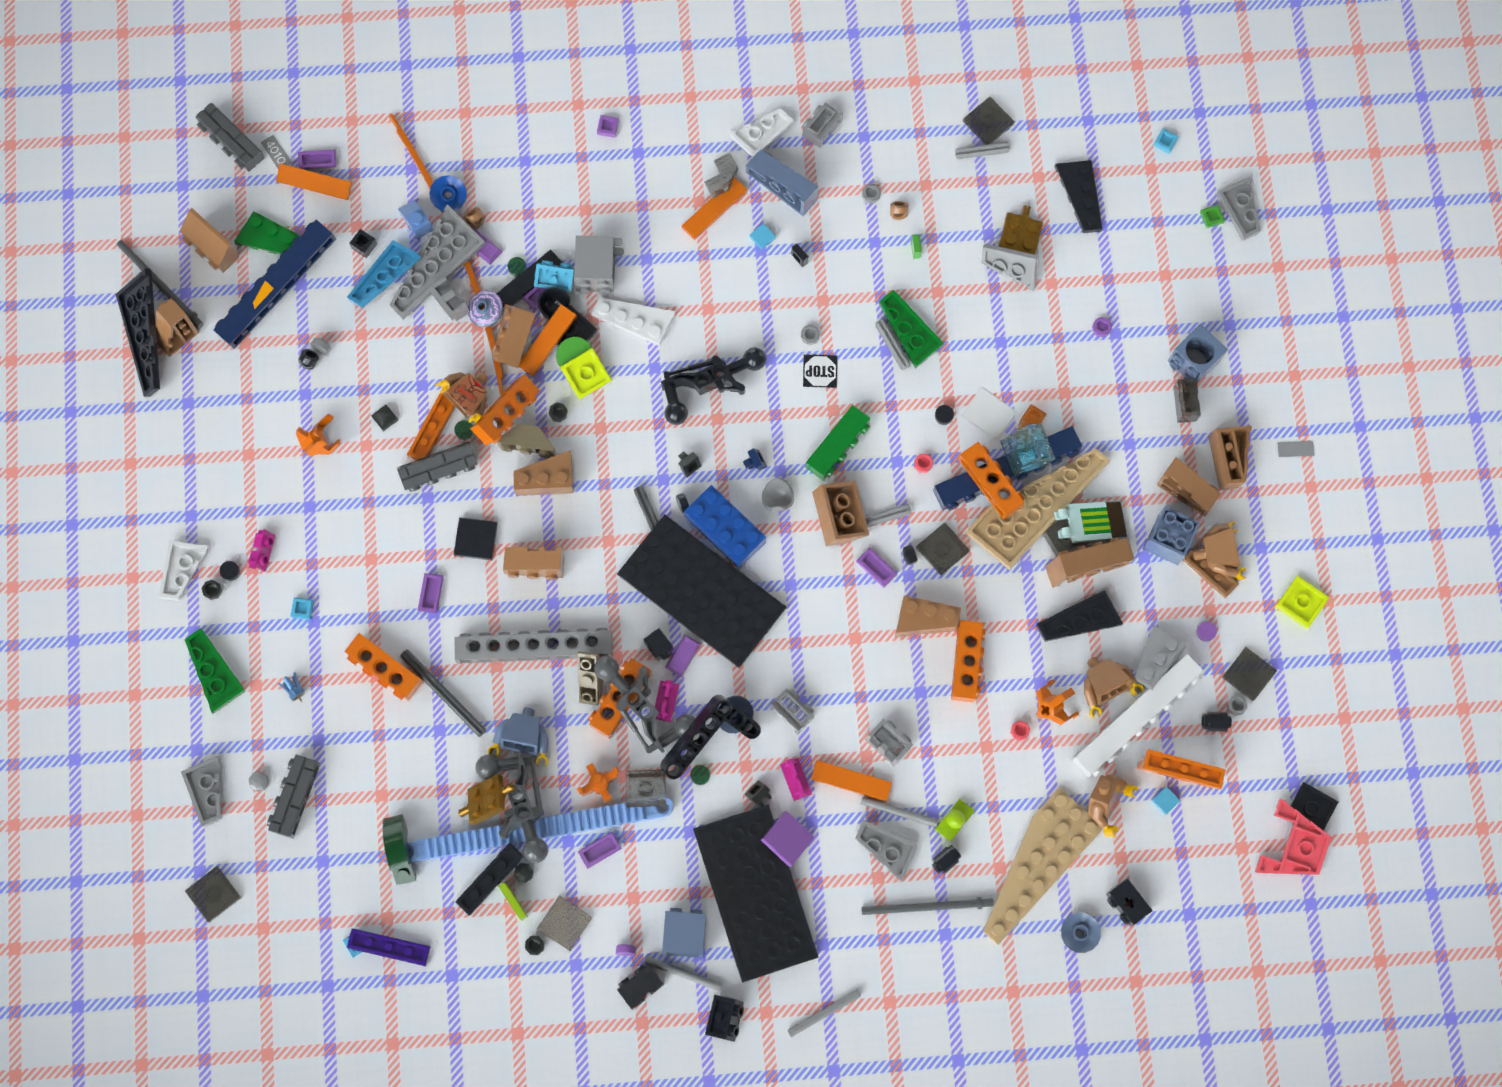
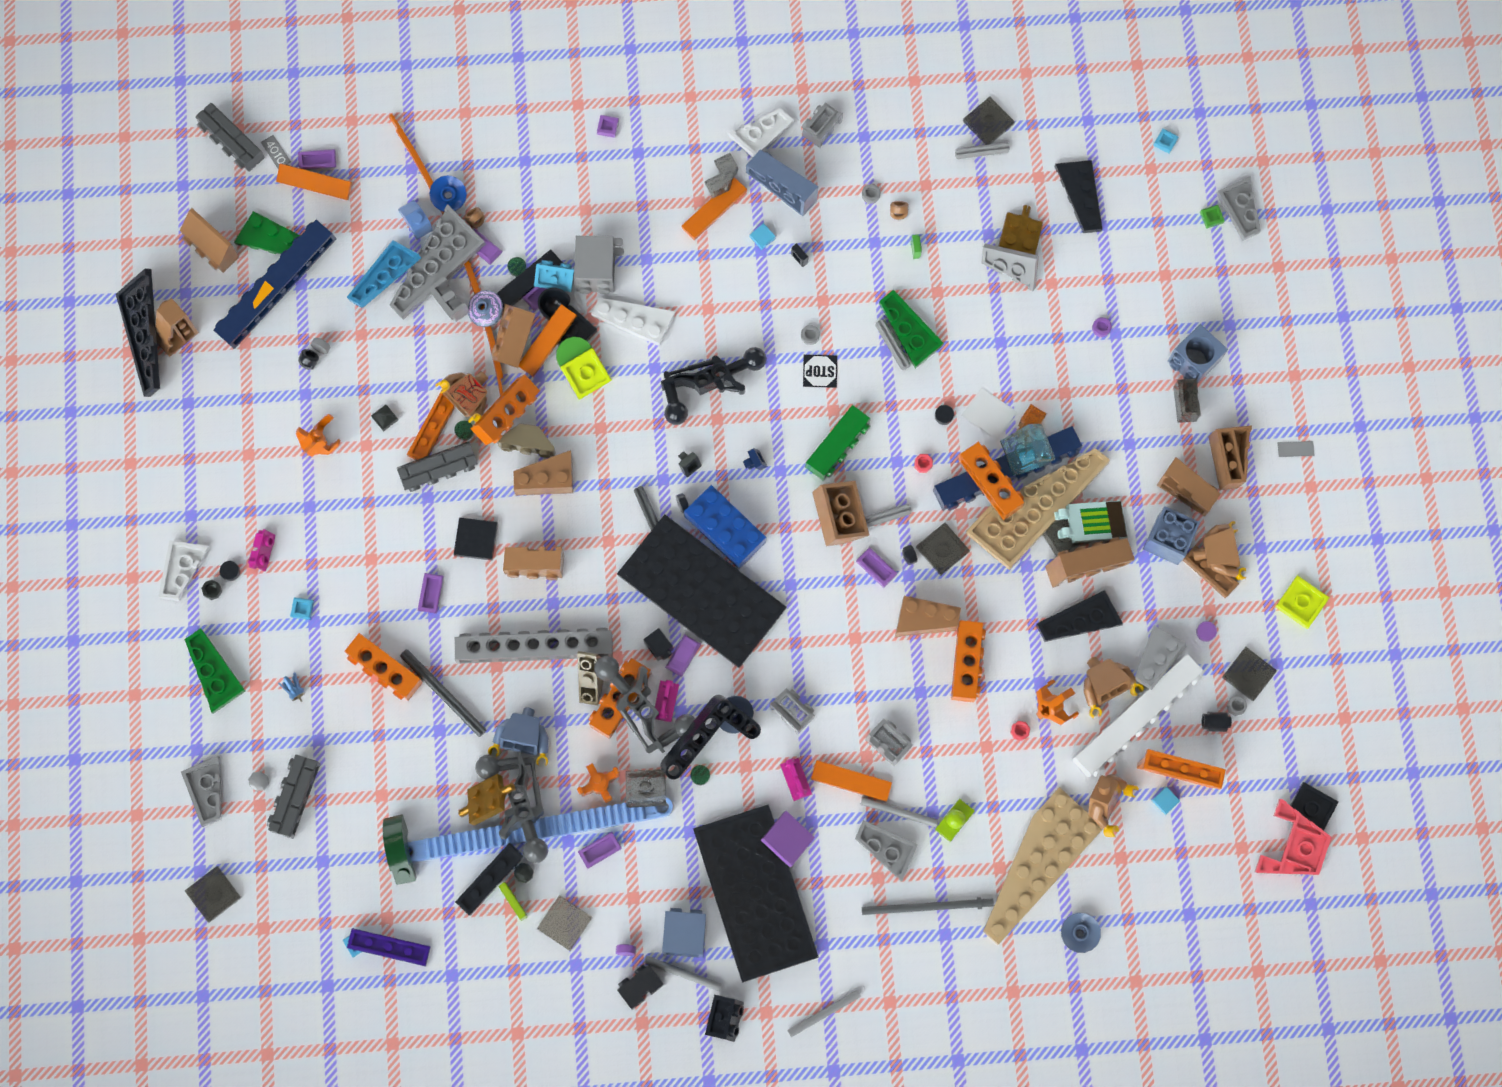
dark grey bar [116,240,204,328] -> none
black plate [349,229,377,258] -> none
pearl dark grey tile [525,936,544,955] -> none
pearl dark grey tile [549,402,568,422] -> none
pearl dark grey tile [745,780,772,806] -> none
light grey helmet [762,478,794,512] -> none
black brick [931,845,961,874] -> none
black brick [1106,878,1153,927] -> none

